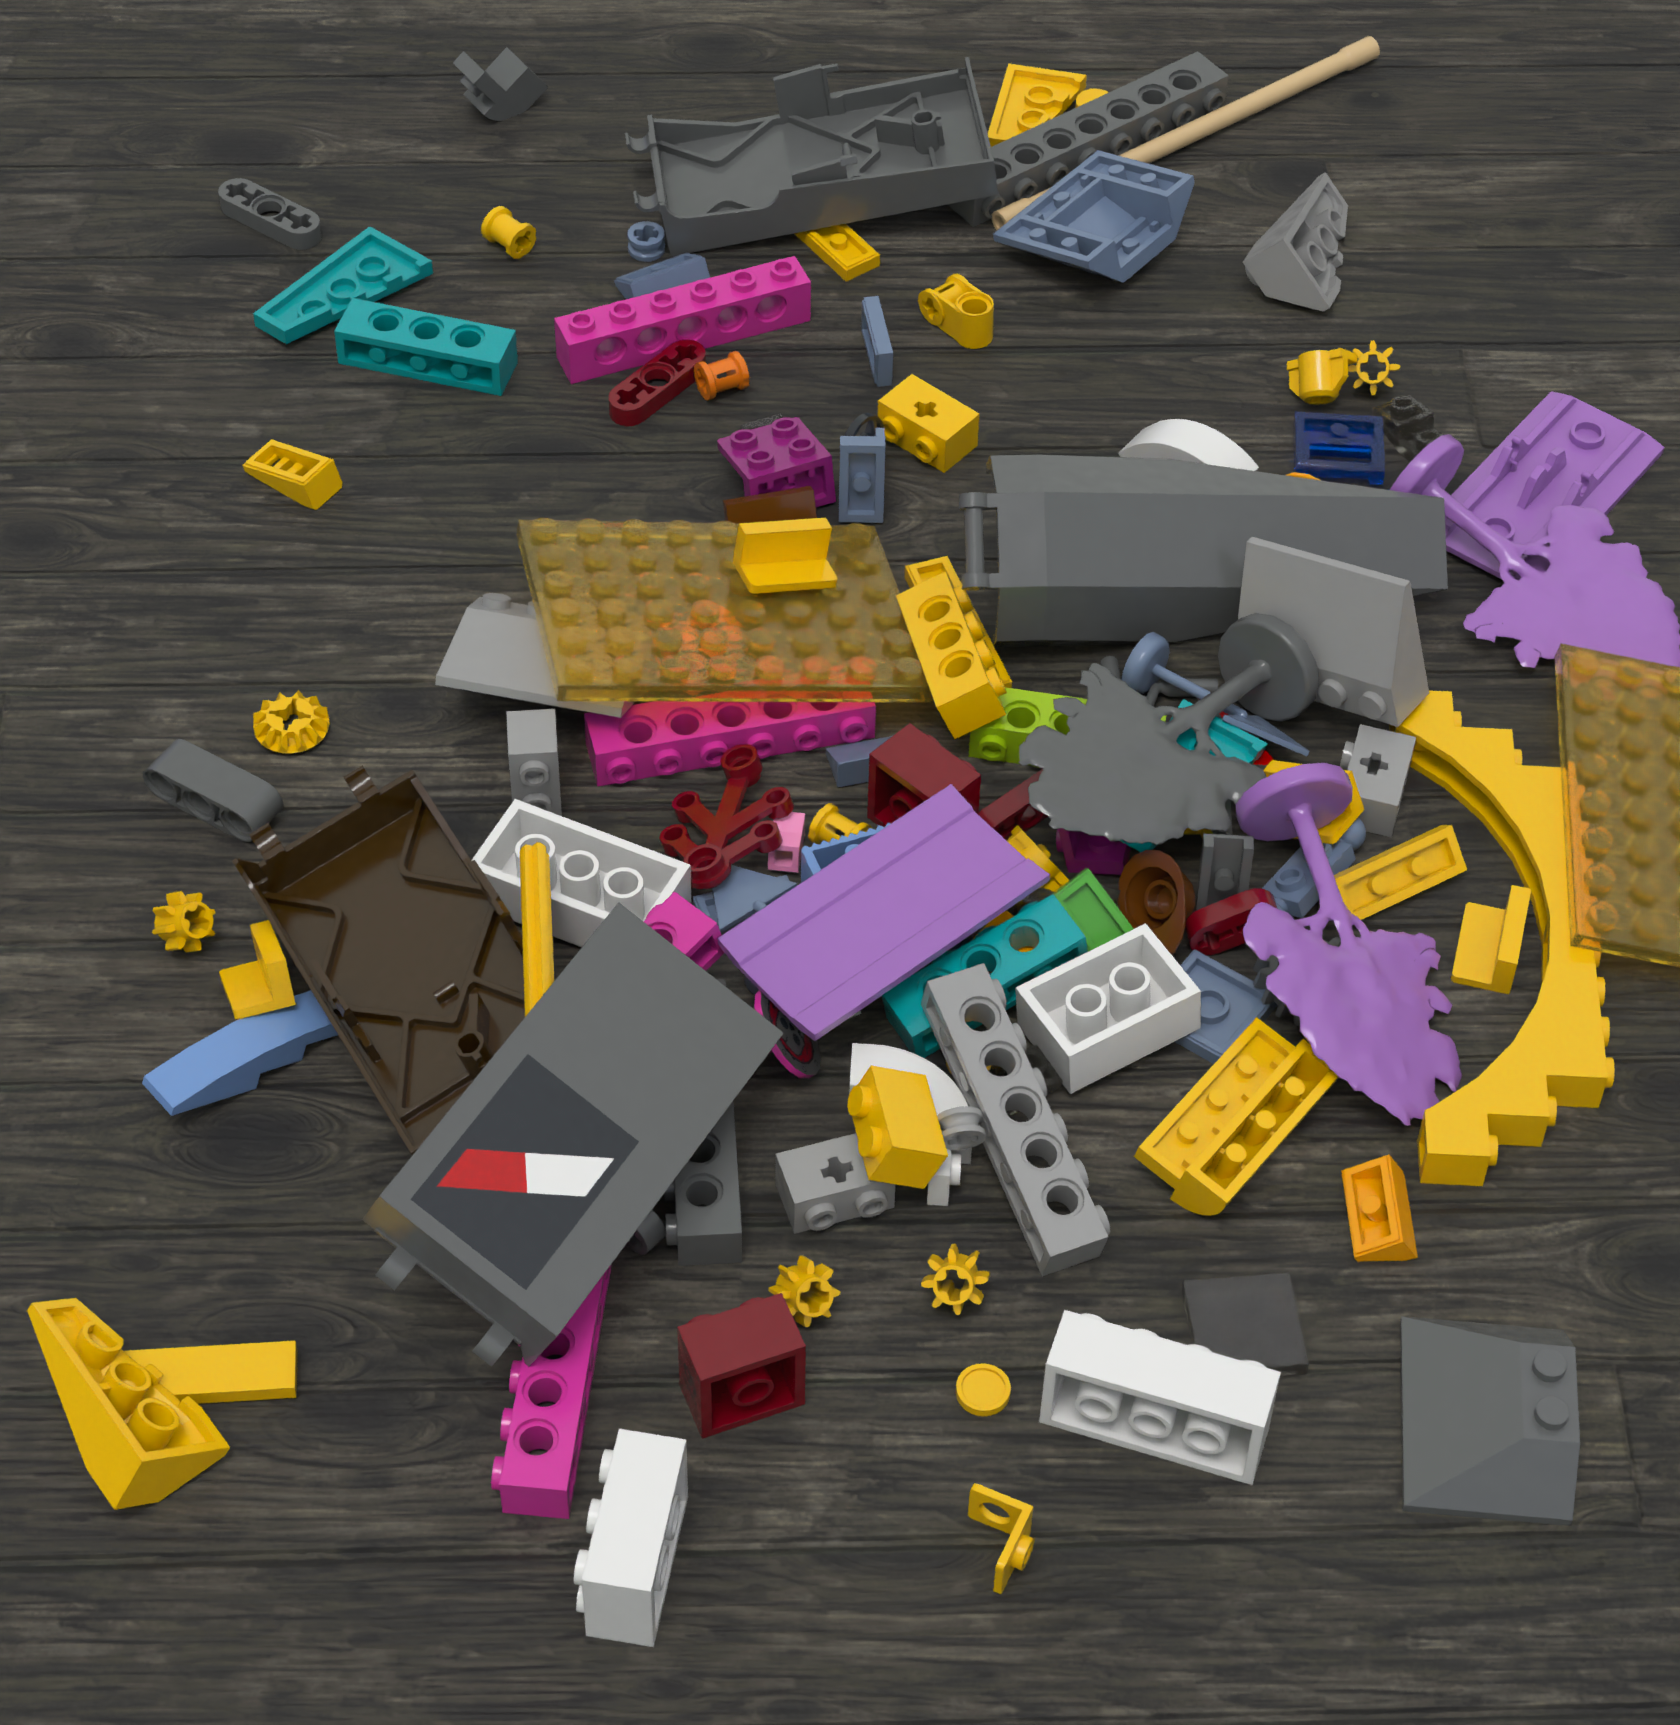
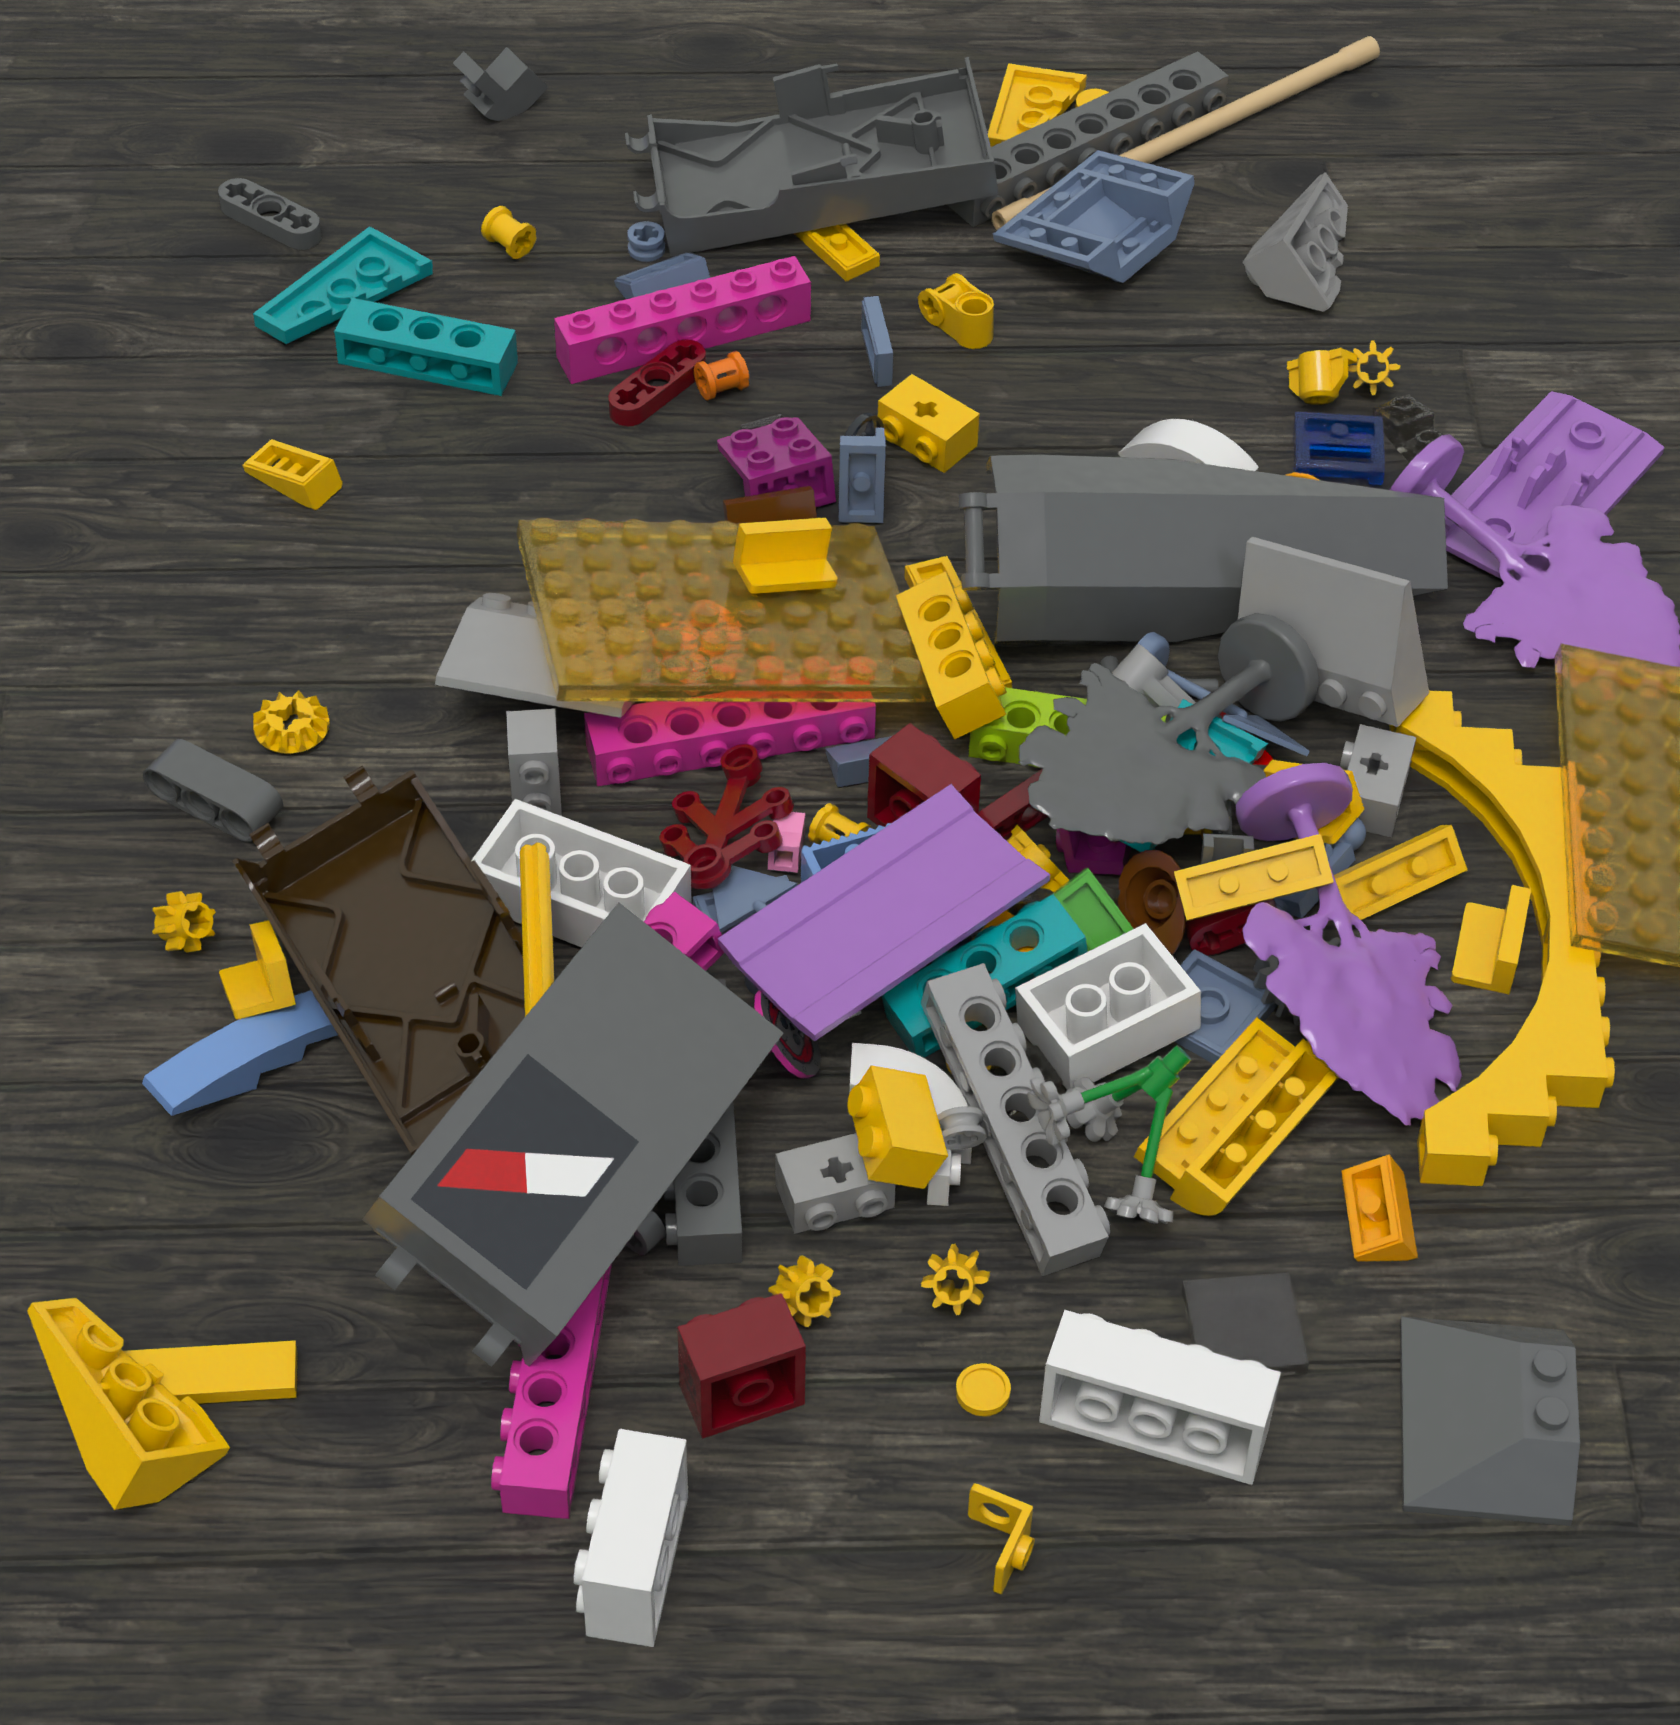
none -> light grey plant [1027,1045,1191,1224]
none -> light grey piece [1112,644,1196,722]
none -> yellow plate [1174,834,1334,921]

